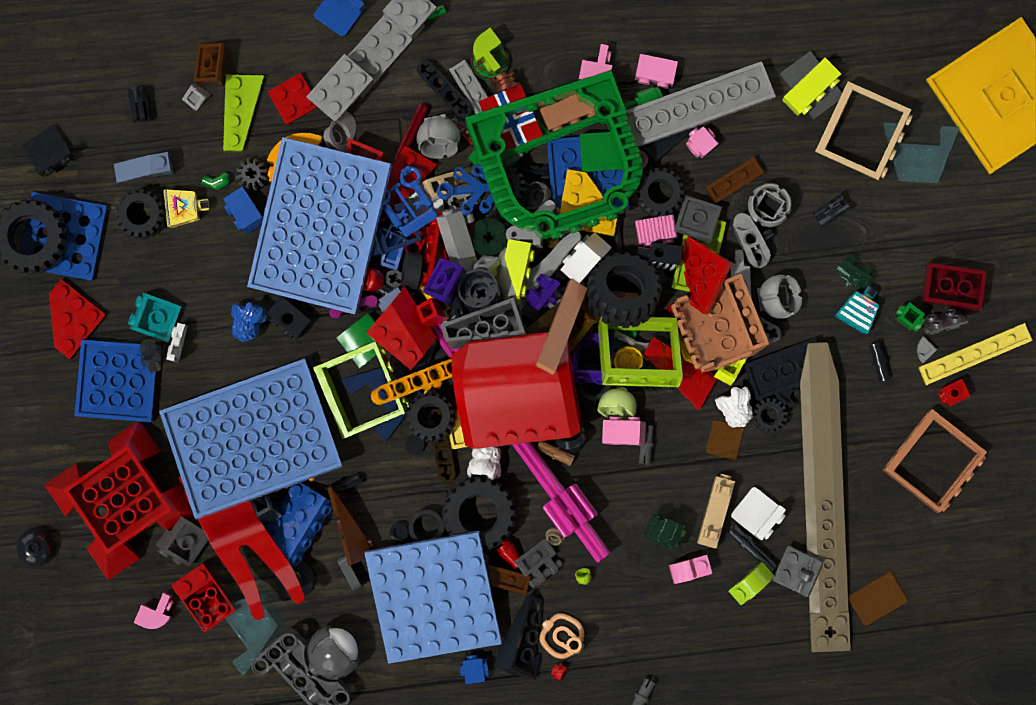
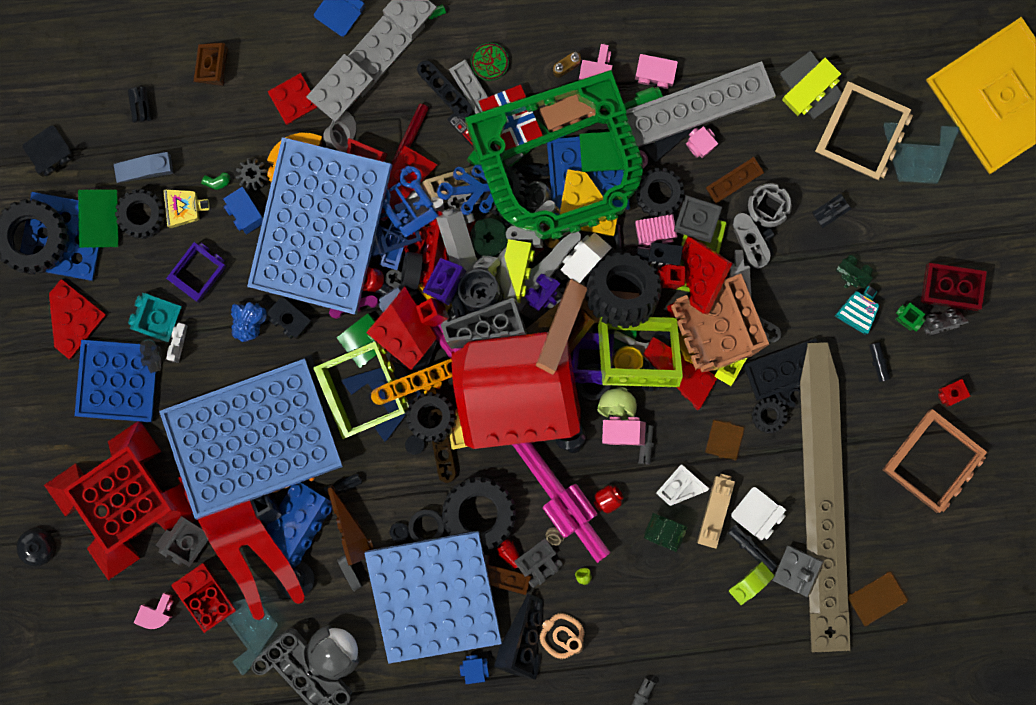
light grey slope [182,82,211,111] -> none
lime wing [223,75,264,152] -> none
light grey piece [417,114,460,159] -> none
white hair [467,446,501,480] -> none
lime brick [473,28,502,74] -> none
copper wheel [491,70,520,94] -> none
medium nougat axle [537,441,575,466] -> none
red plate [551,663,568,681] -> none
bright pink brick [669,555,712,584] -> none
white hair [715,387,753,427] -> none
light grey piece [757,275,802,319] -> none
light grey tile [917,336,937,363] -> none
light yellow tile [919,323,1032,385] -> none
none -> green tile [78,190,118,248]
none -> dark purple window [166,242,226,303]
none -> pearl gold piece [553,52,581,78]
none -> red head [594,485,624,514]
none -> red brick [656,264,685,289]
none -> white wing [656,464,709,506]

